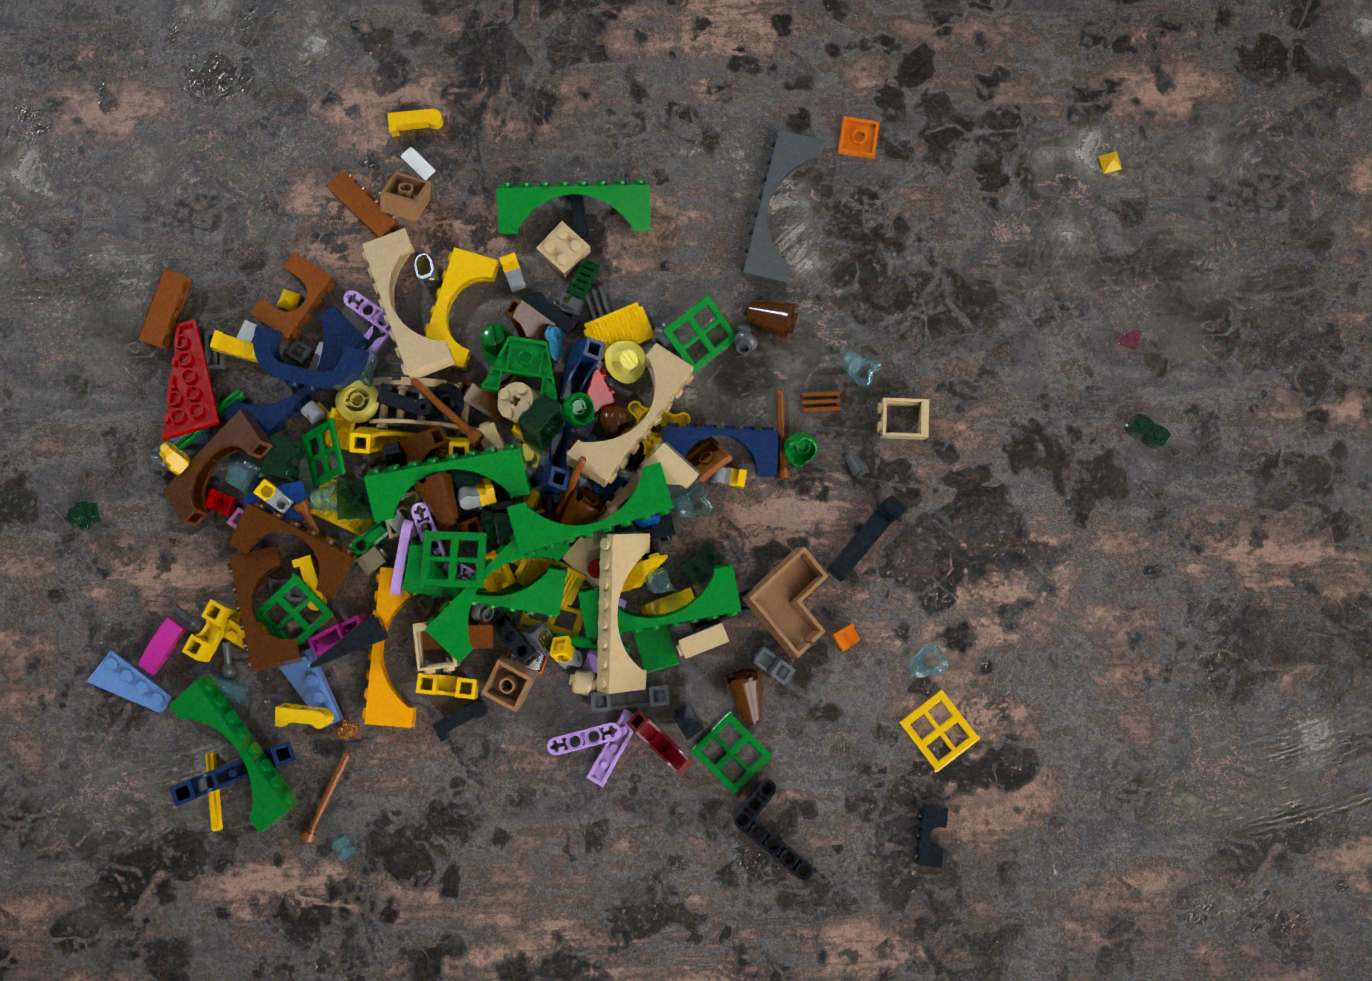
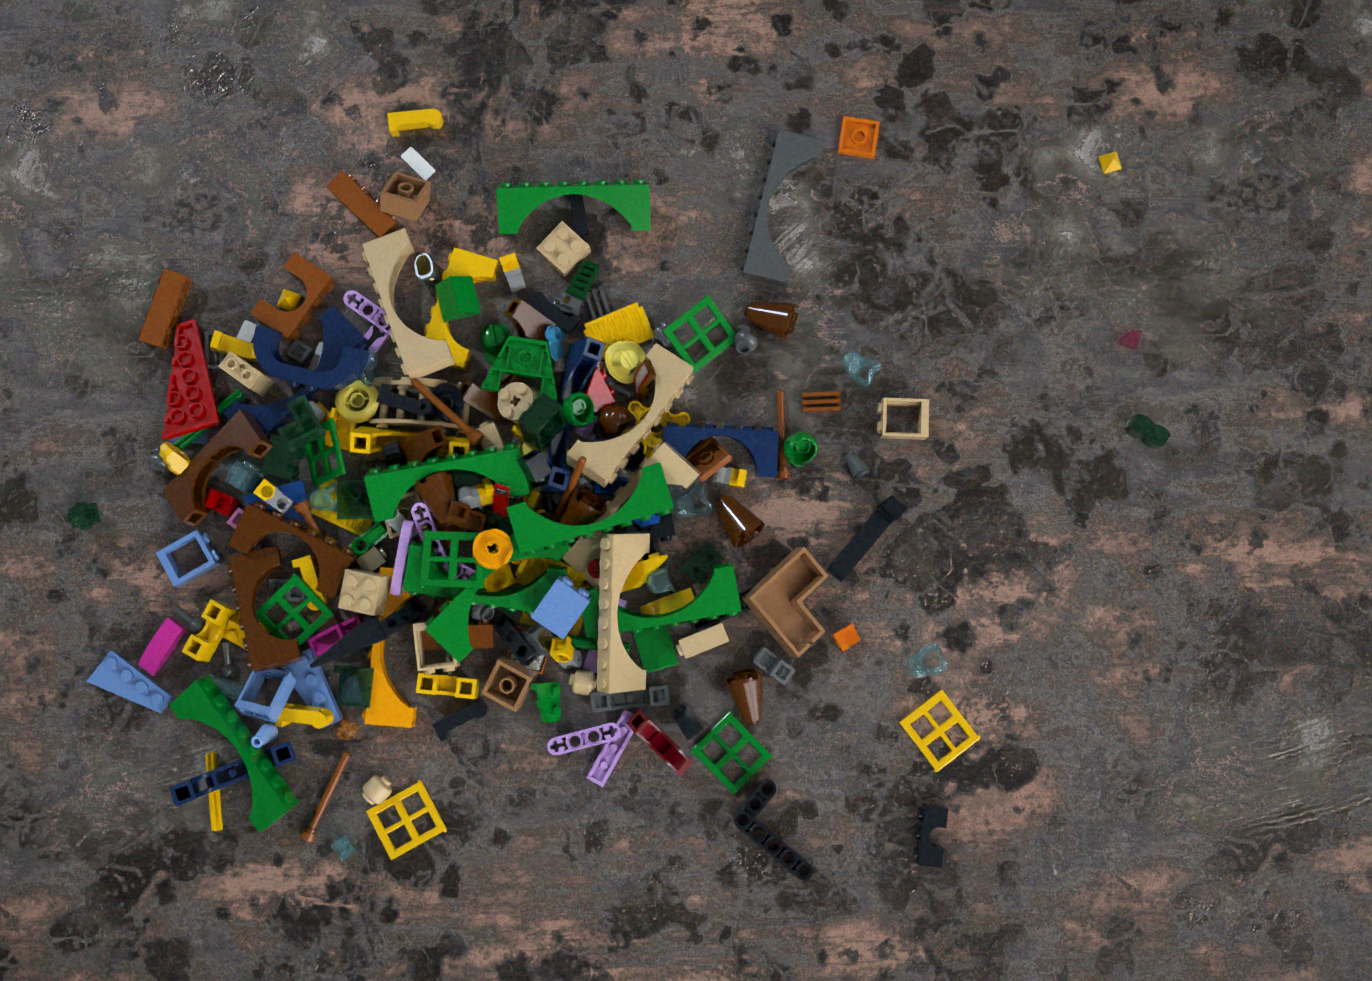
none -> medium blue window [156,530,221,587]
none -> tan window [218,351,274,397]
none -> medium blue window [235,668,297,723]
none -> light blue cone [251,723,278,748]
none -> clear green brick [278,395,326,452]
none -> clear green piece [333,665,374,708]
none -> tan brick [338,568,391,616]
none -> tan head [362,775,392,805]
none -> yellow window [366,780,447,860]
none -> black leg [378,598,428,637]
none -> green slope [435,276,481,323]
none -> reddish brown slope [446,500,486,533]
none -> light orange plate [472,529,513,570]
none -> red sticker [493,483,510,516]
none -> black brick [517,450,552,483]
none -> green wing [530,682,561,722]
none -> medium blue brick [531,576,592,639]
none -> reddish brown slope [633,360,656,400]
none -> reddish brown cone [714,494,765,548]

